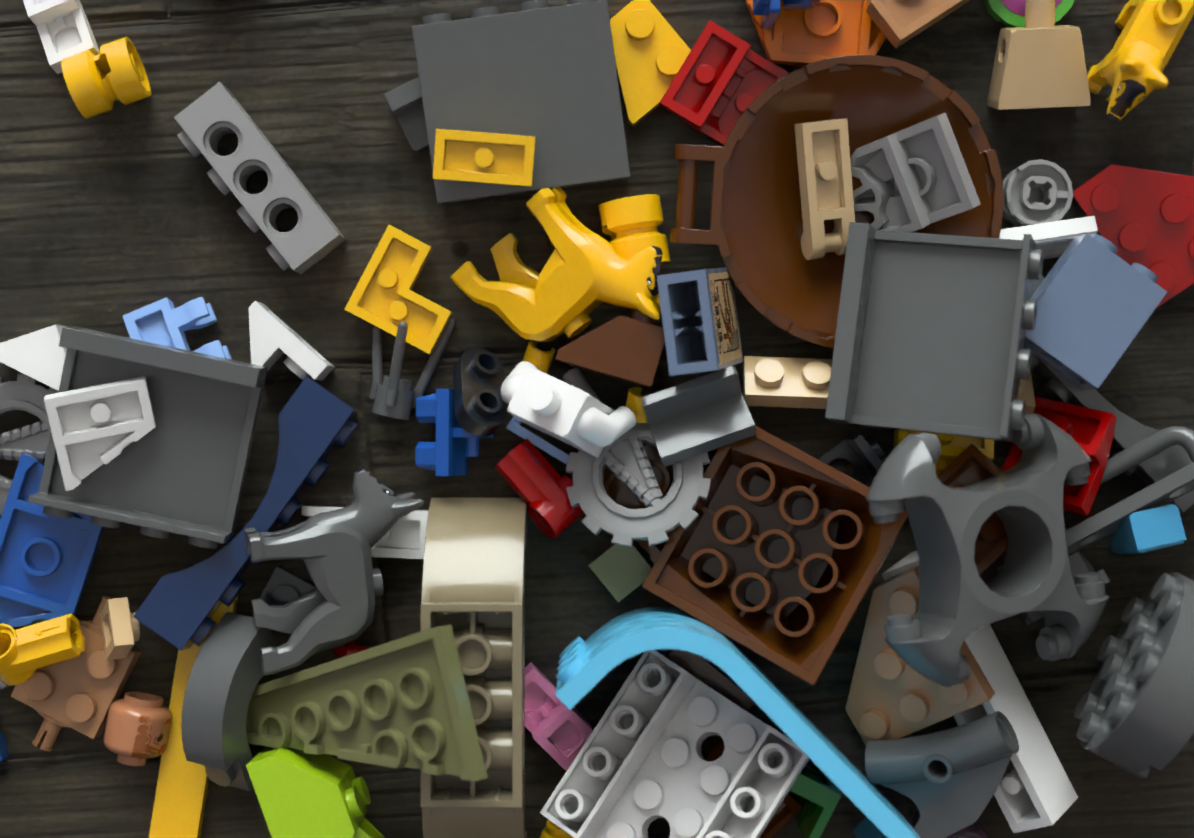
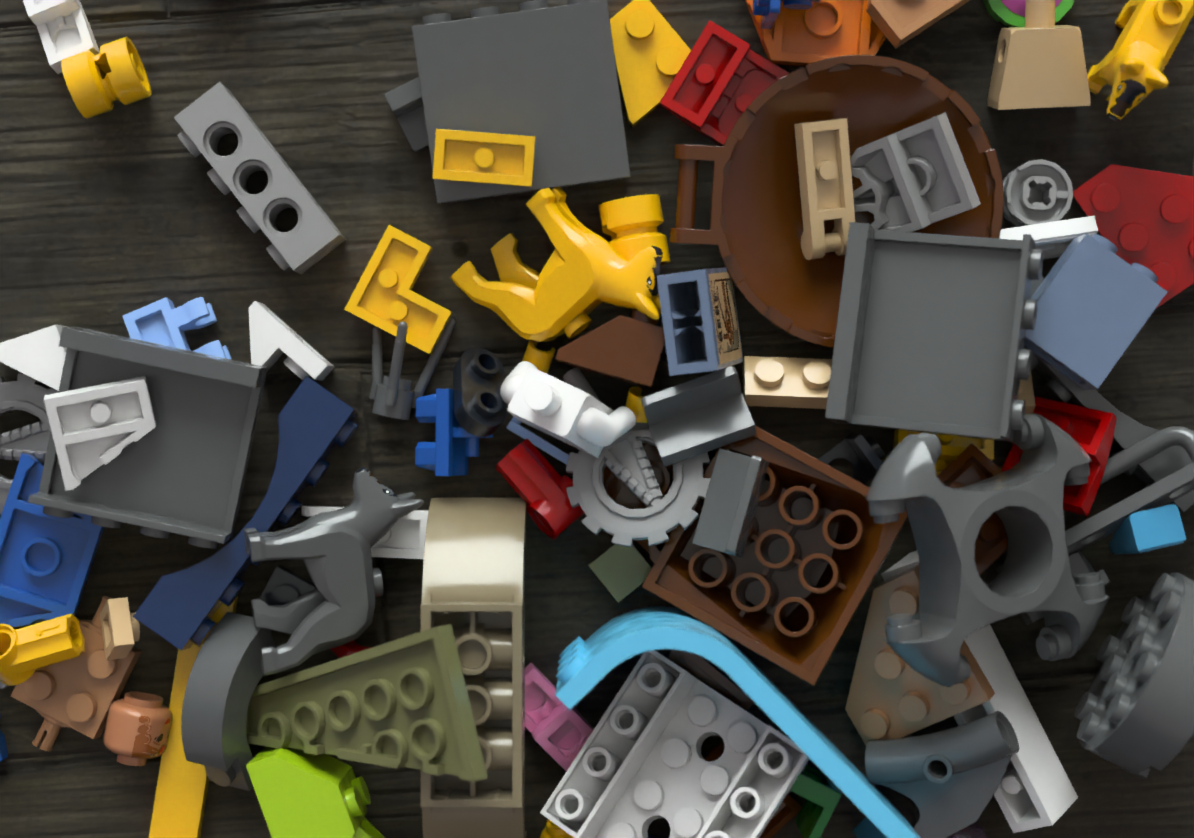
none -> dark grey panel [692,448,769,558]

